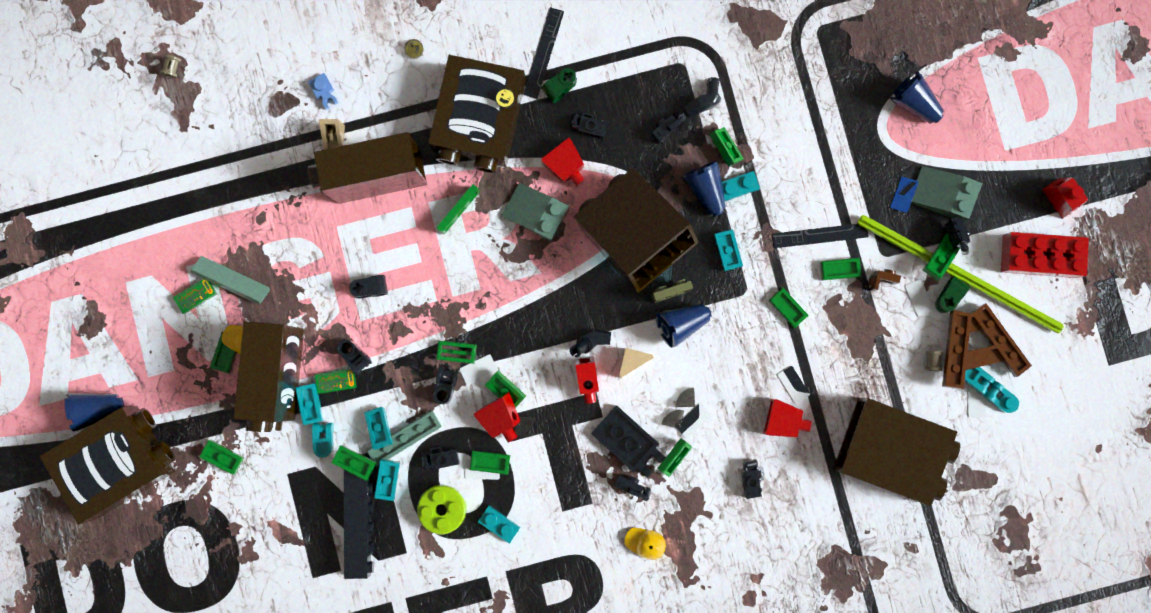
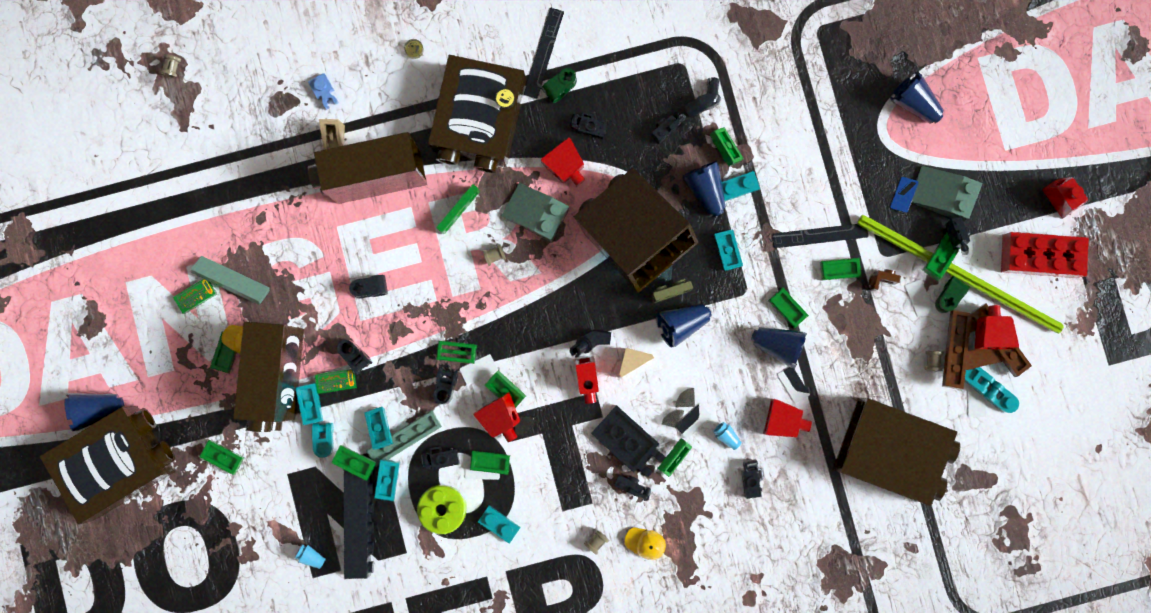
none -> medium azure cone [295,544,326,569]
none -> dark tan bush [482,244,506,266]
none -> dark tan bush [584,529,610,555]
none -> medium azure cone [713,422,742,450]
none -> dark blue cone [751,327,807,369]
none -> red torso [975,305,1019,350]

